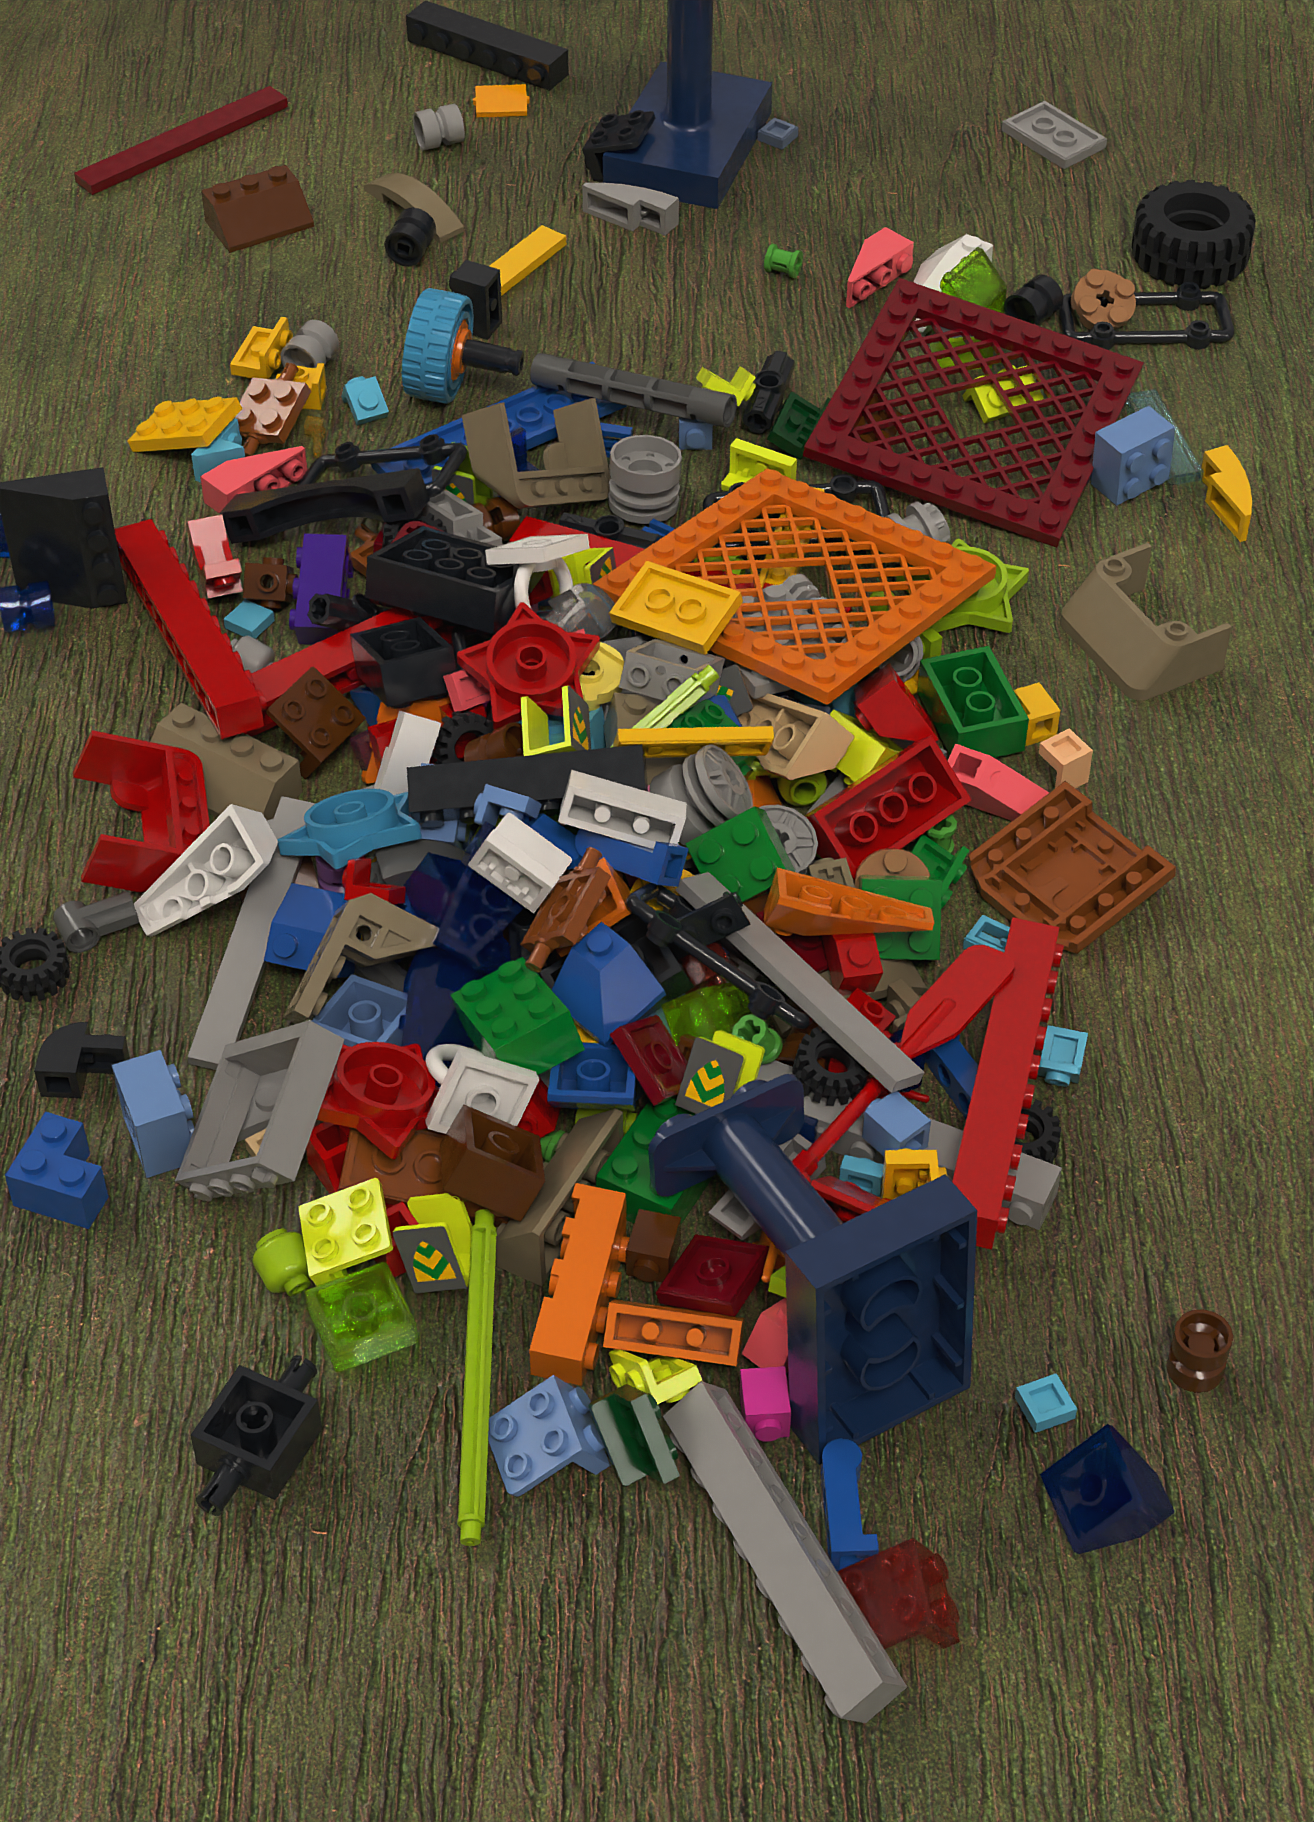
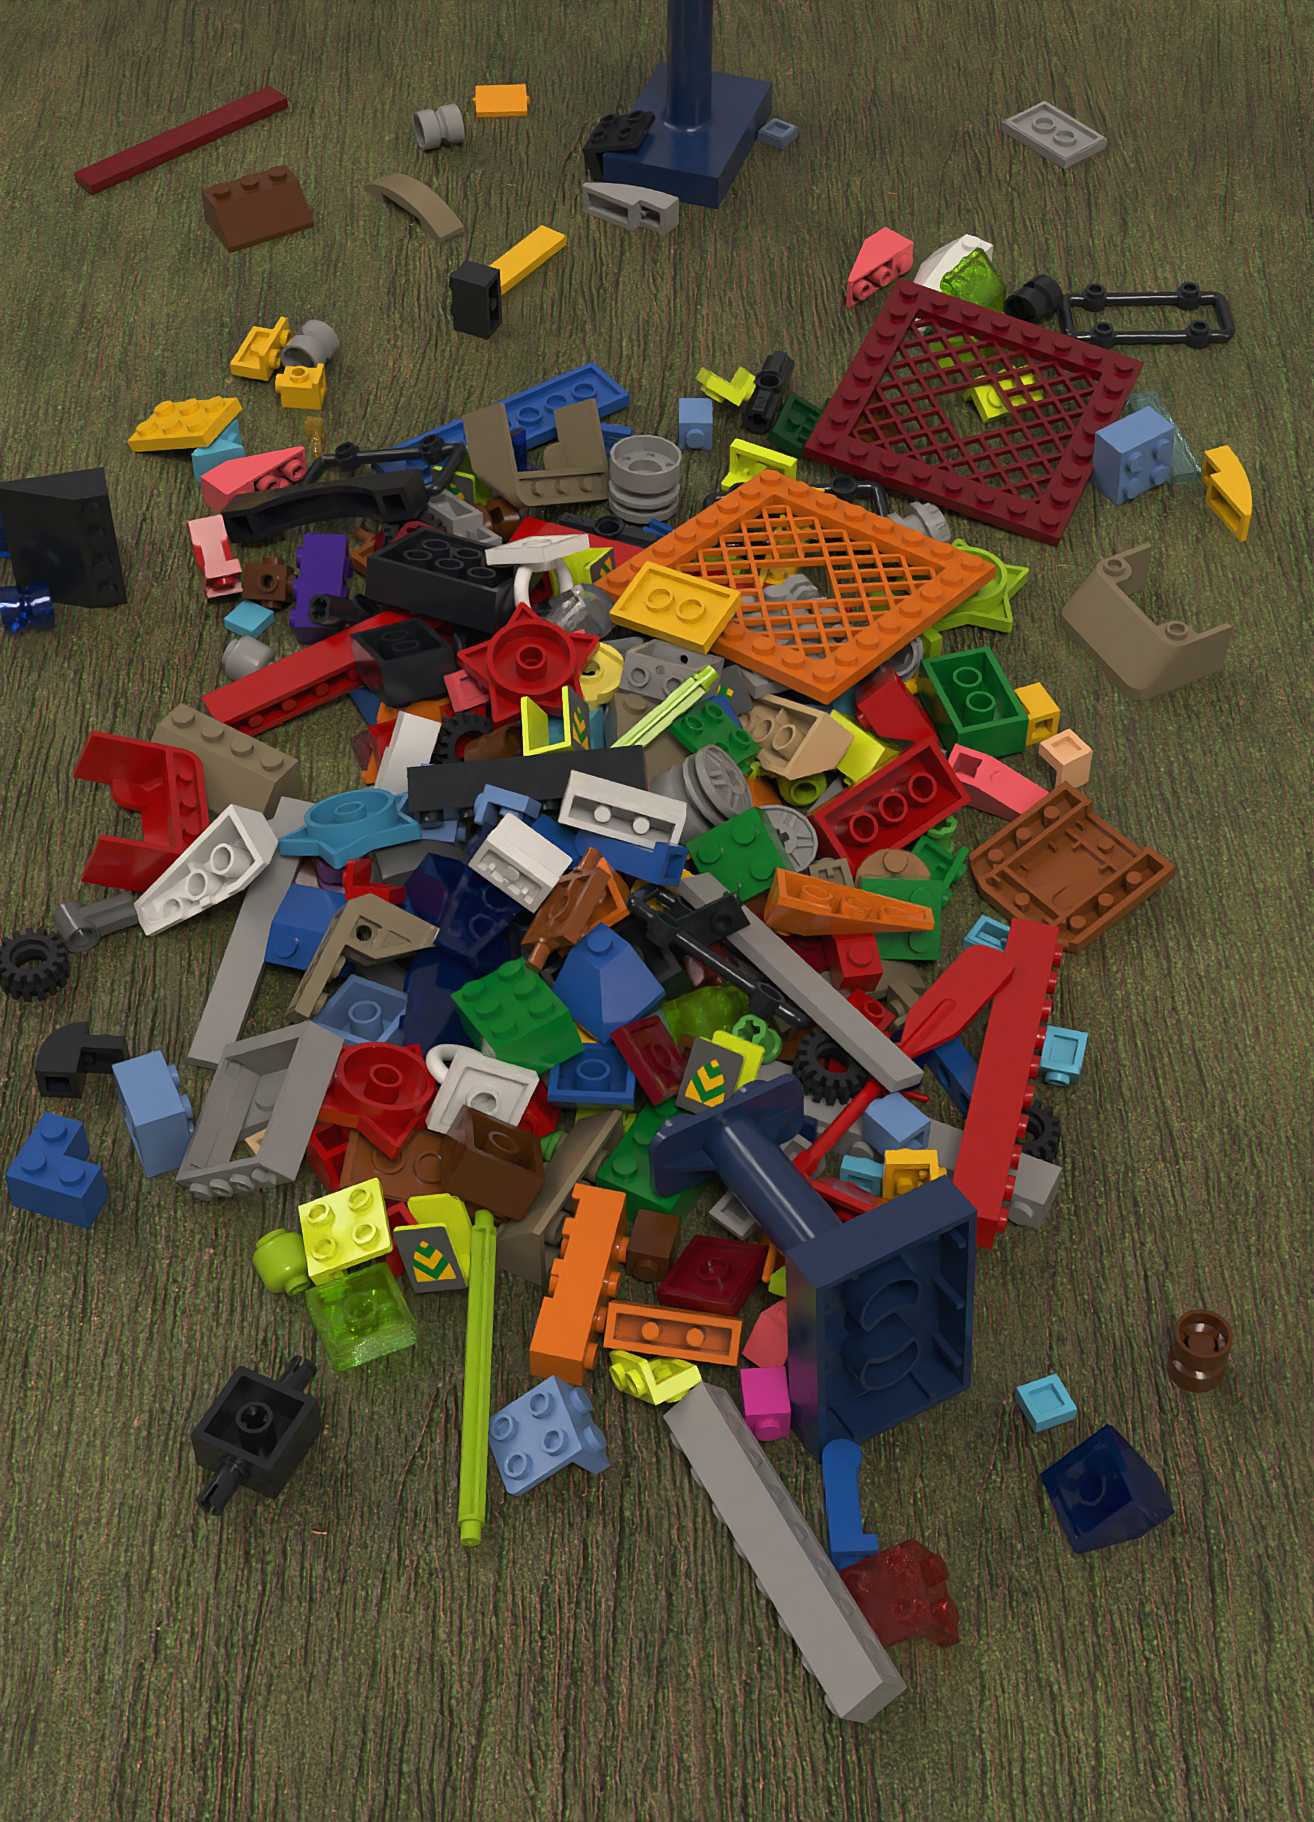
red brick [115,519,267,739] -> none
dark orange plate [234,362,311,457] -> none
reddish brown bracket [266,667,366,780] -> none
medium azure bracket [341,376,389,425] -> none
black wheel [384,207,436,267] -> none
dark azure wheel [402,288,524,404] -> none
black brick [406,0,569,91] -> none
dark grey piece [530,353,737,428] -> none
dark green bracket [588,1384,680,1486] -> none
yellow tile [613,726,774,758] -> none
bright green bush [764,243,803,279] -> none
medium nougat plate [1071,269,1136,330] -> none
black tyre [1131,180,1256,289] -> none

